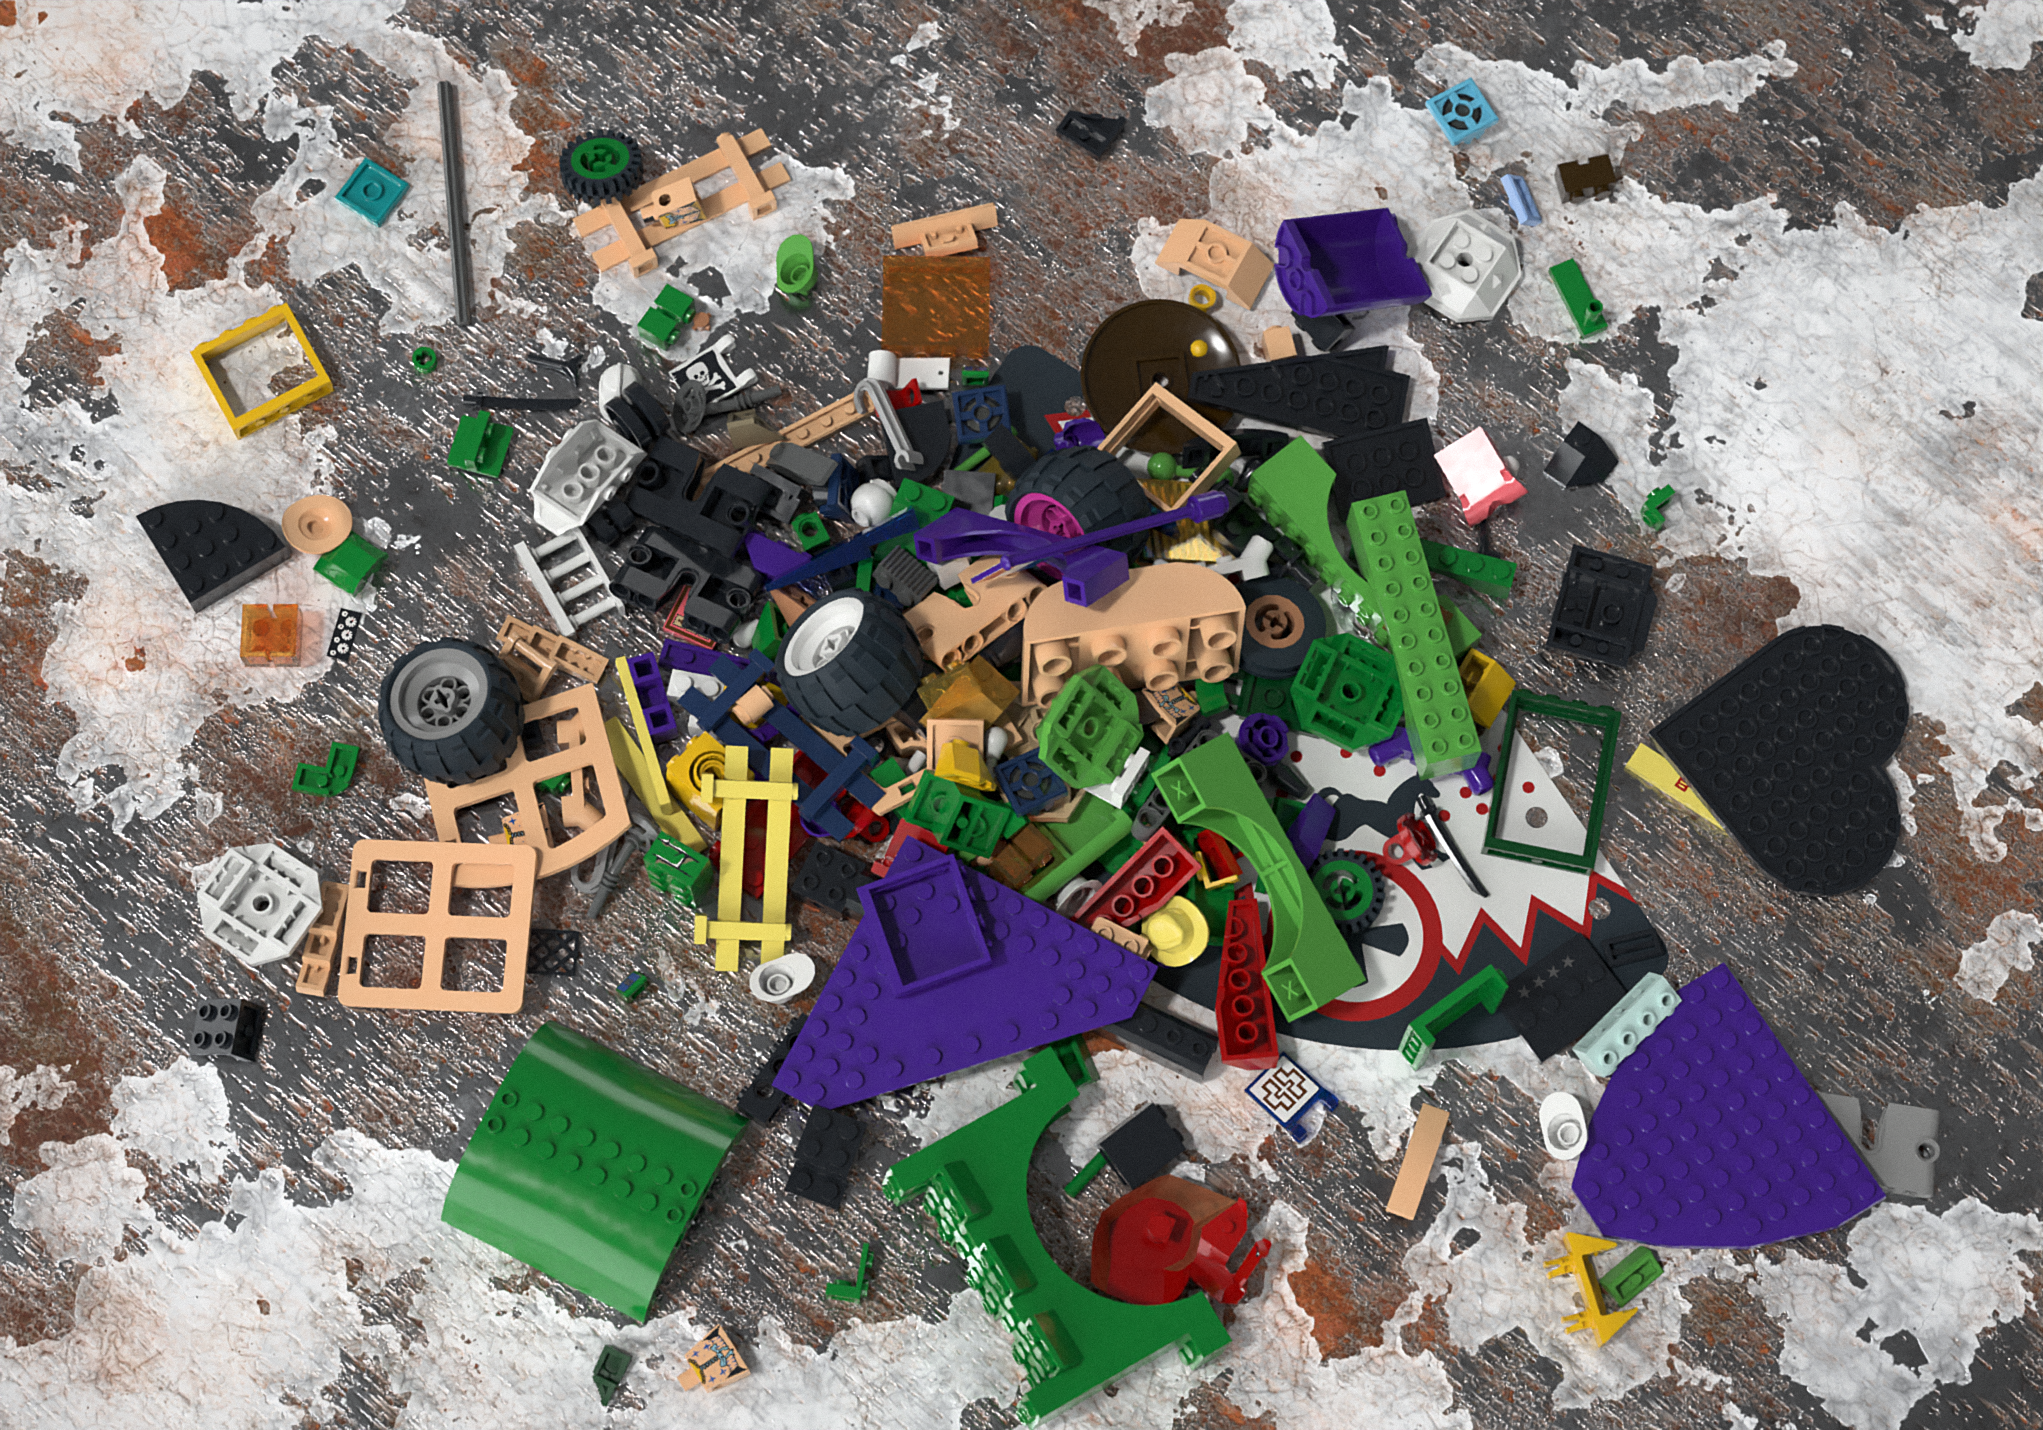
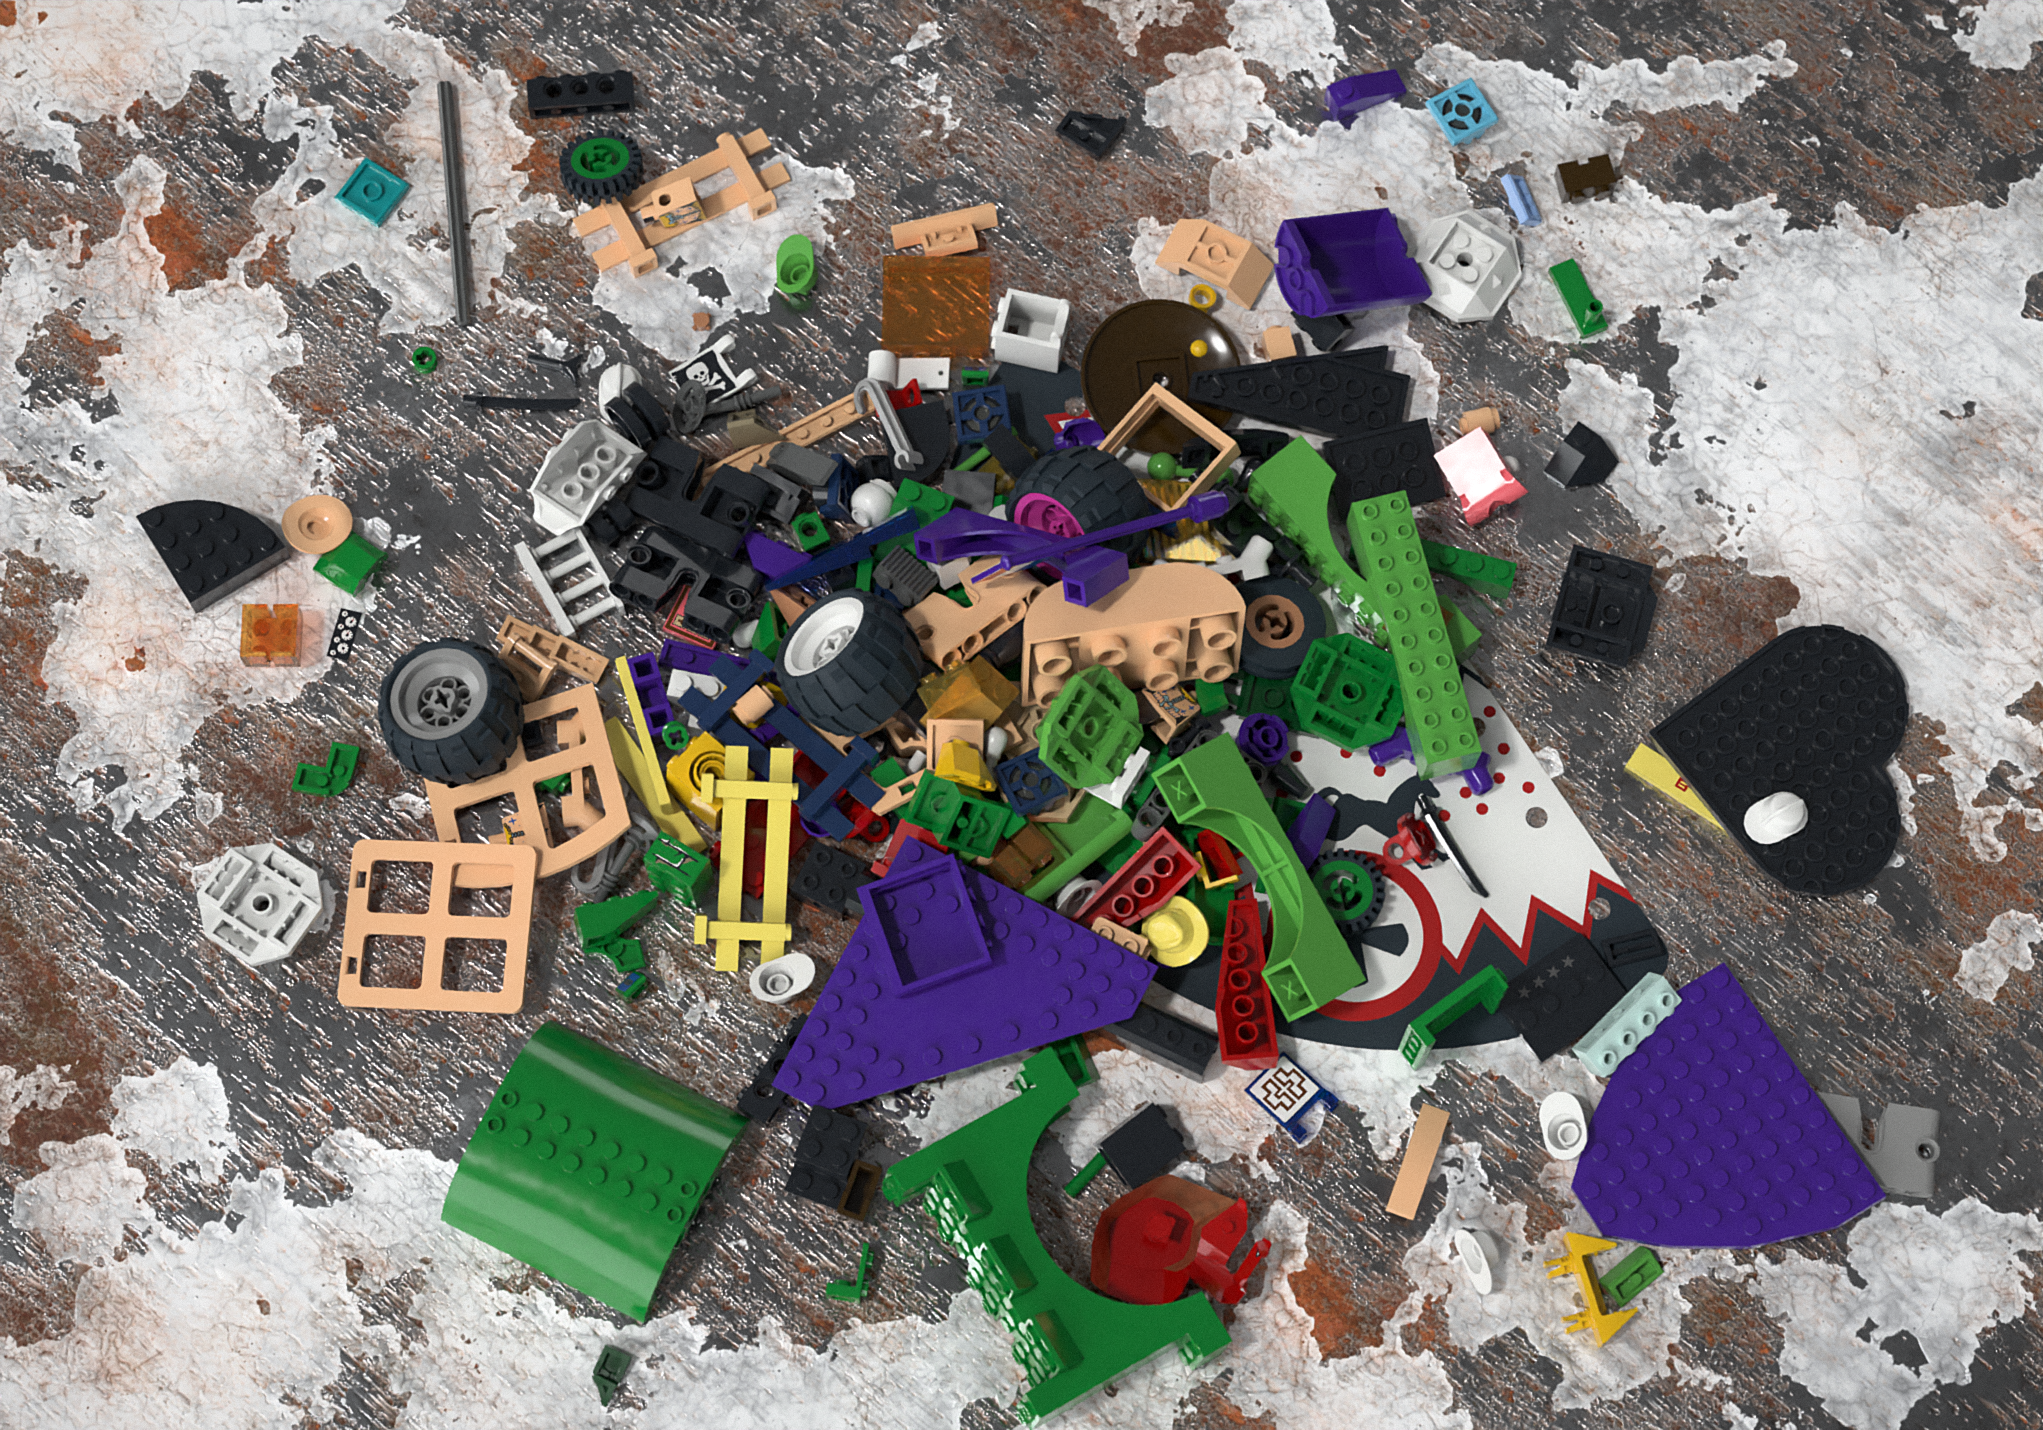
black bracket [189,998,264,1062] -> none
yellow window [190,302,335,440] -> none
light nougat slope [295,880,349,997] -> none
green bracket [447,410,514,478] -> none
black window [527,928,580,978] -> none
green piece [637,283,696,351] -> none
light nougat torso [677,1324,750,1393] -> none
yellow slope [1458,647,1516,729] -> none
black bar [1477,518,1501,559] -> none
dark green window [1480,689,1622,876] -> none
green bracket [1640,484,1675,531] -> none
none -> black brick [527,70,636,120]
none -> green slope [573,890,658,949]
none -> green tile [584,936,647,975]
none -> green bush [662,720,689,750]
none -> dark brown brick [836,1159,884,1228]
none -> white container [991,288,1071,373]
none -> dark purple slope [1324,69,1407,122]
none -> white piece [1455,1229,1500,1295]
none -> light nougat brick [1459,407,1500,435]
none -> white piece [1744,792,1808,844]

